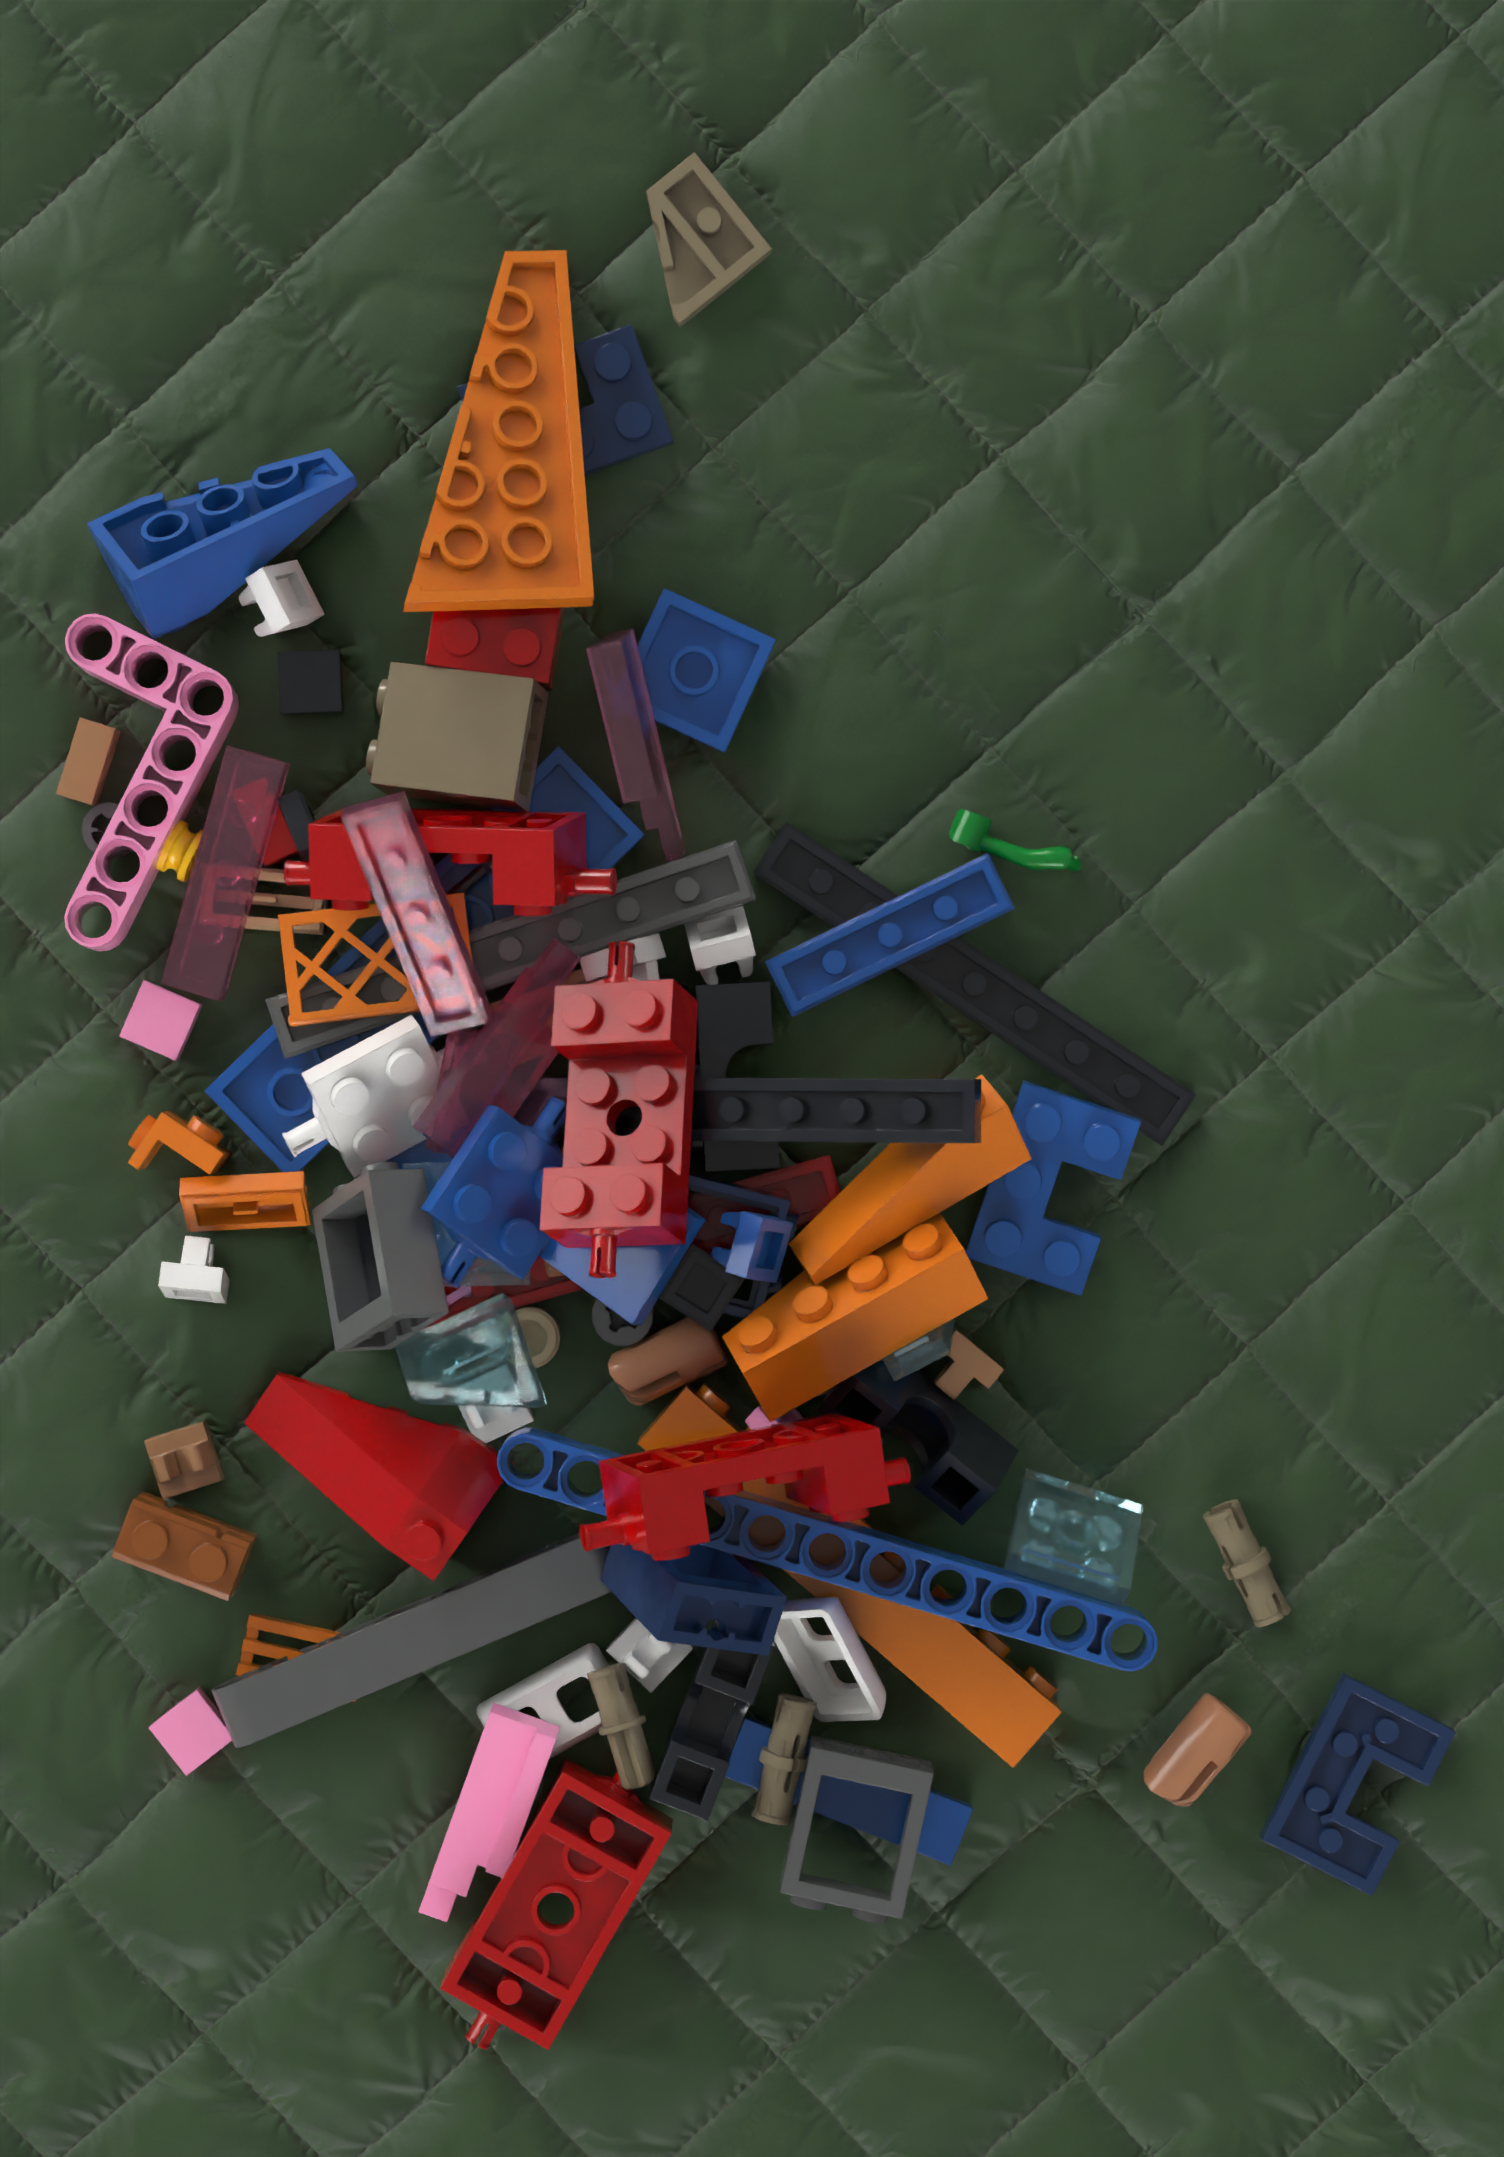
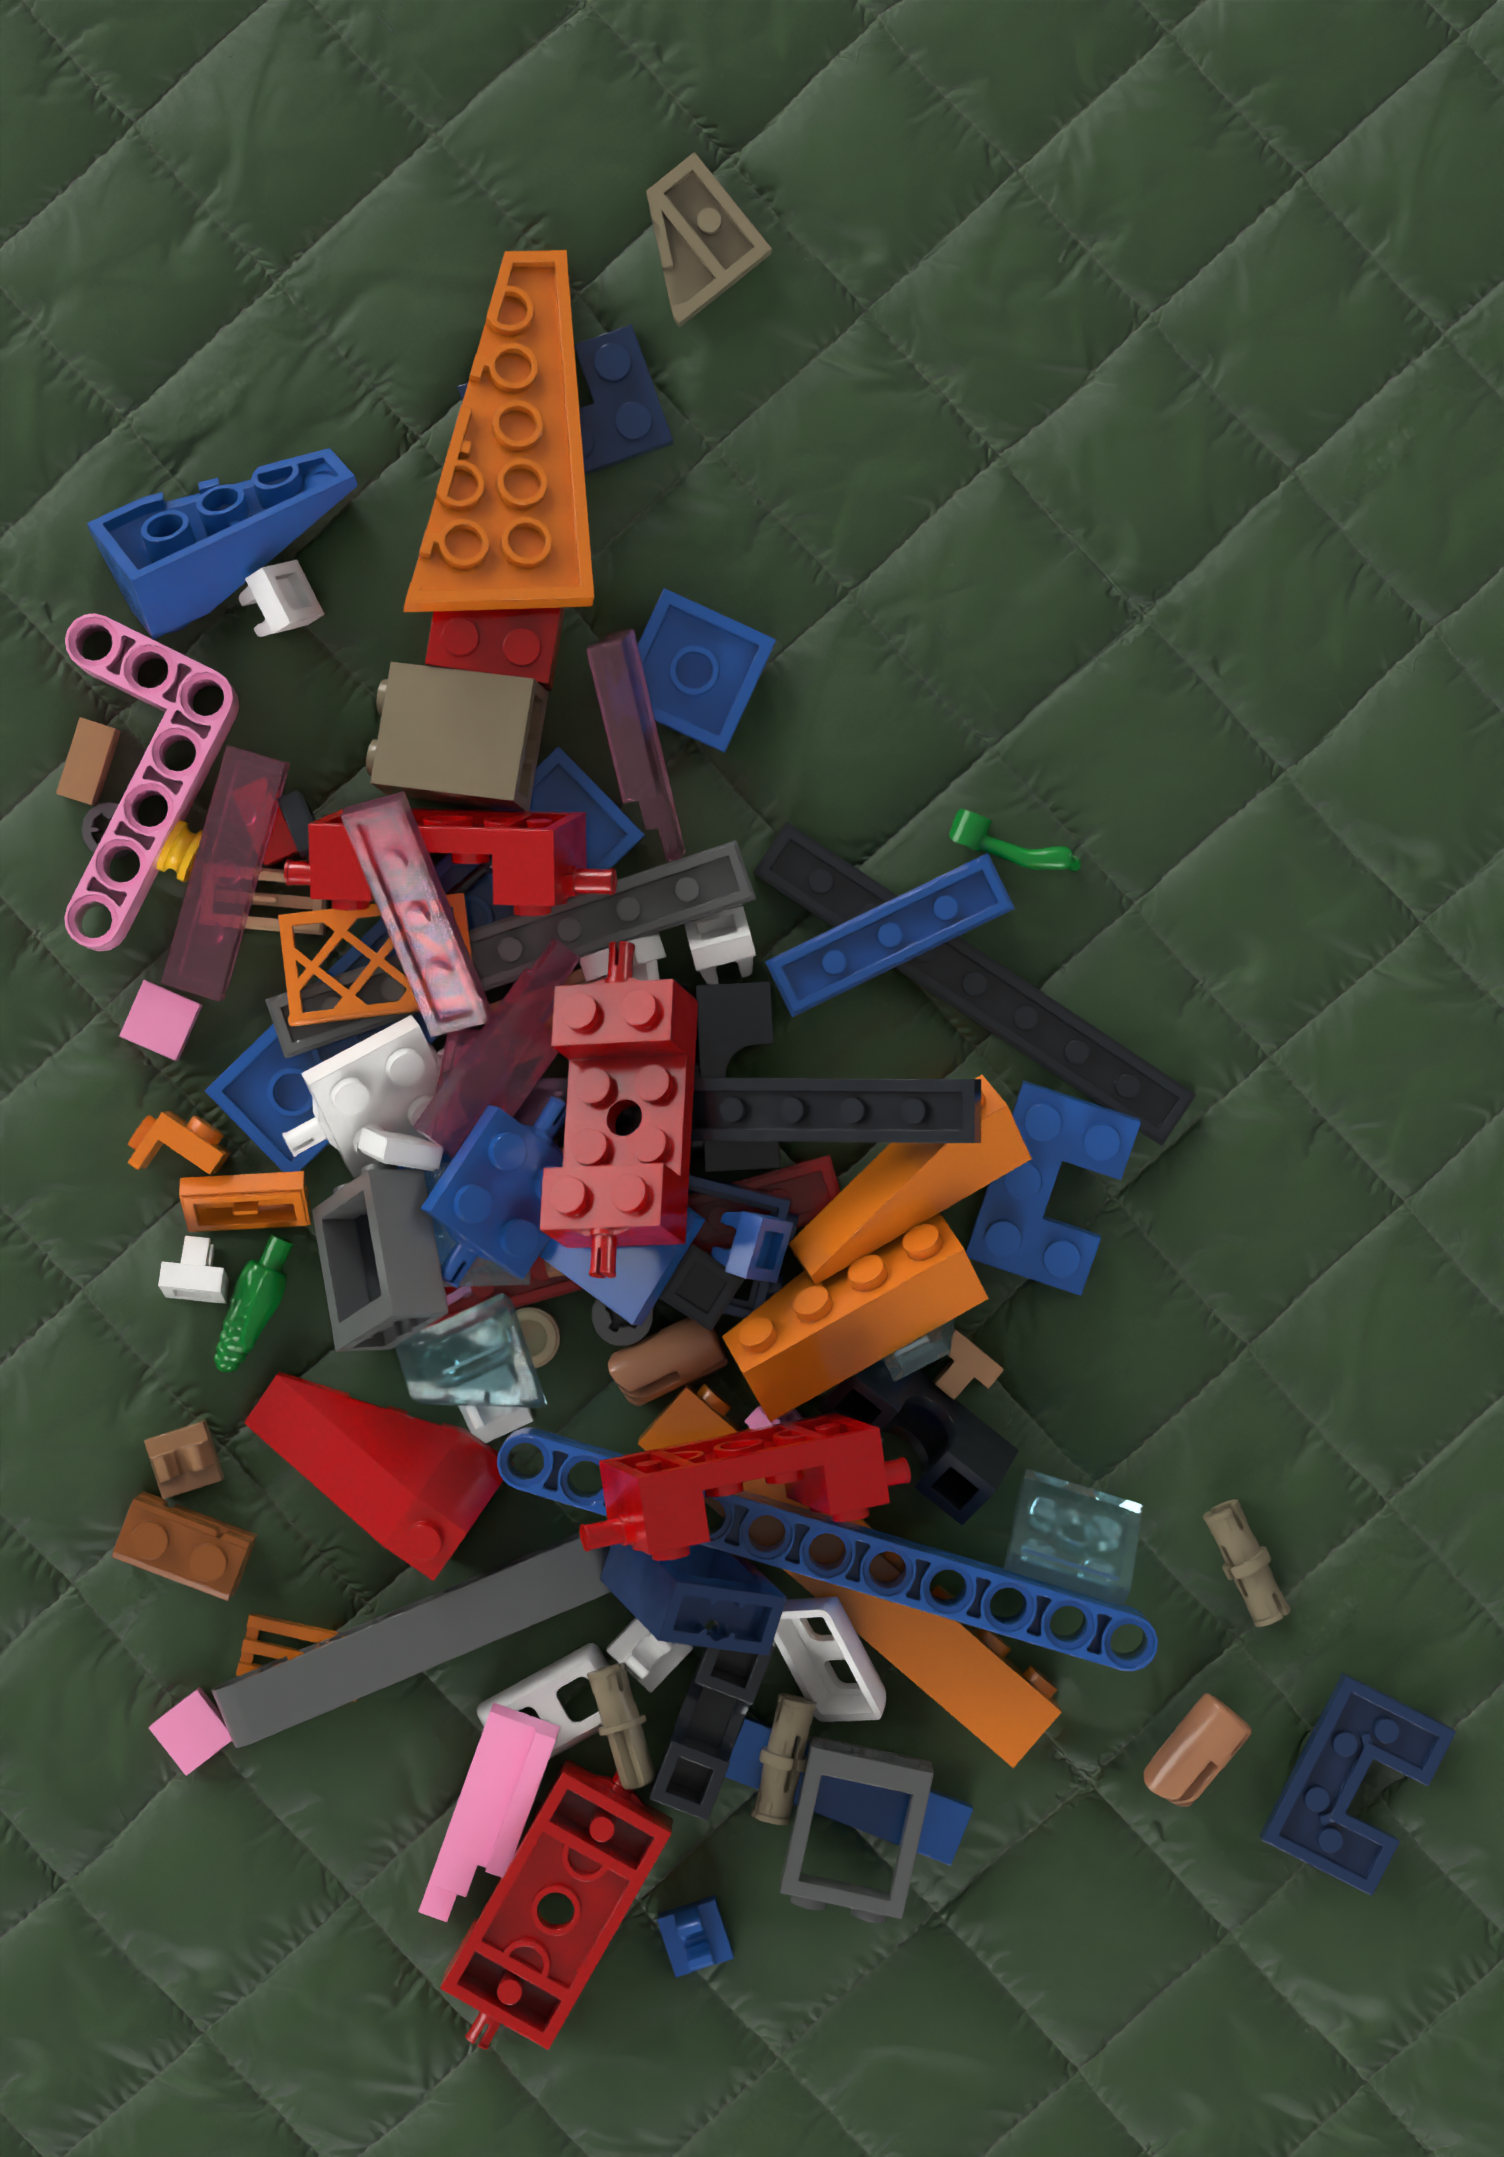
black tile [278,650,344,716] -> none
none -> green piece [214,1233,294,1373]
none -> white tile [358,1127,444,1171]
none -> blue tile [657,1895,734,1977]

